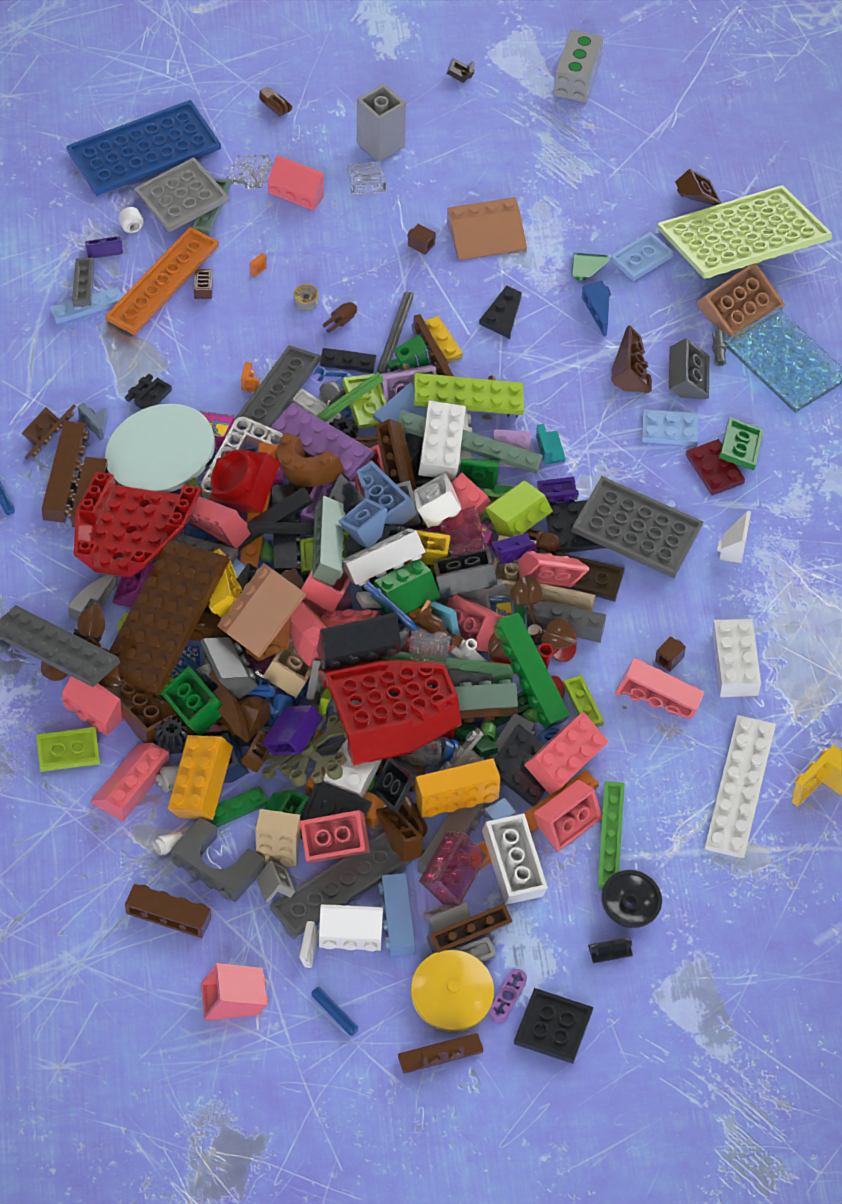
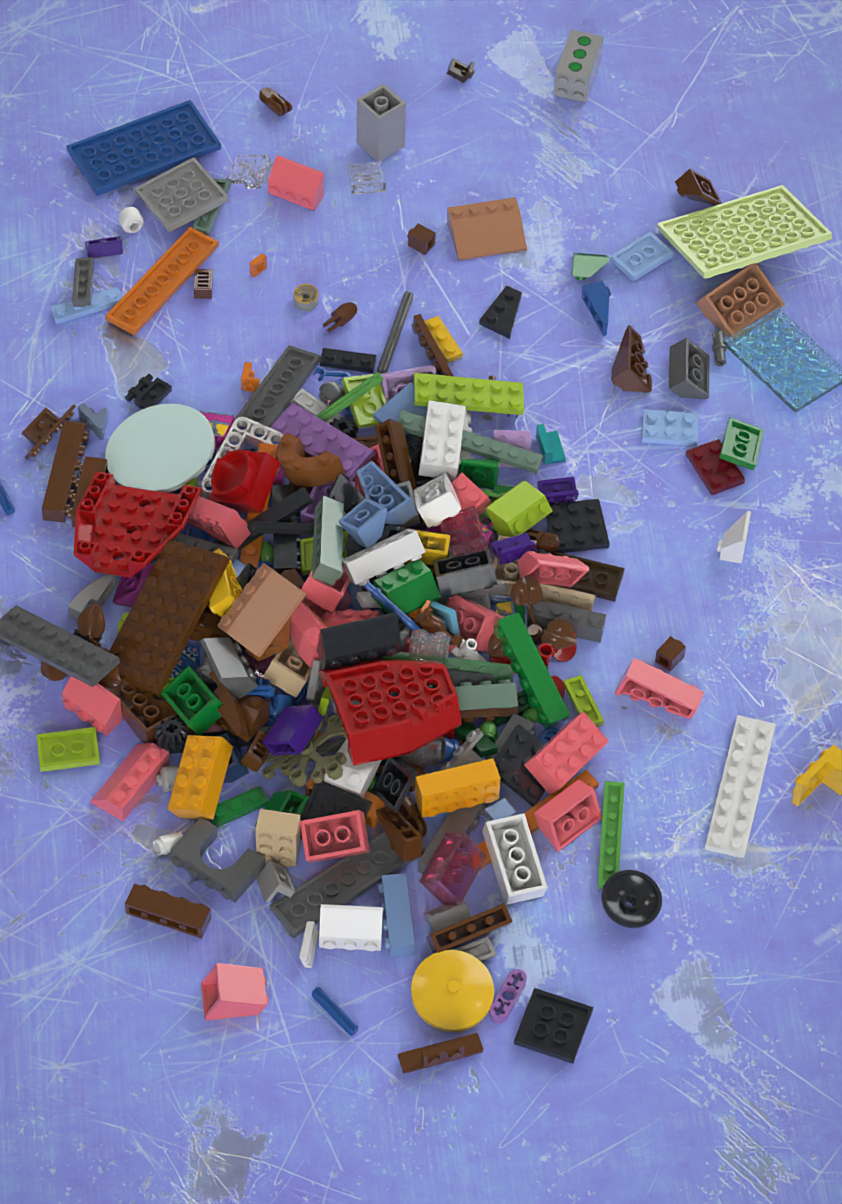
green torso [387,335,431,372] -> none
dark grey plate [571,476,704,578] -> none
black hinge [588,937,633,963] -> none
white brick [712,619,761,697] -> none

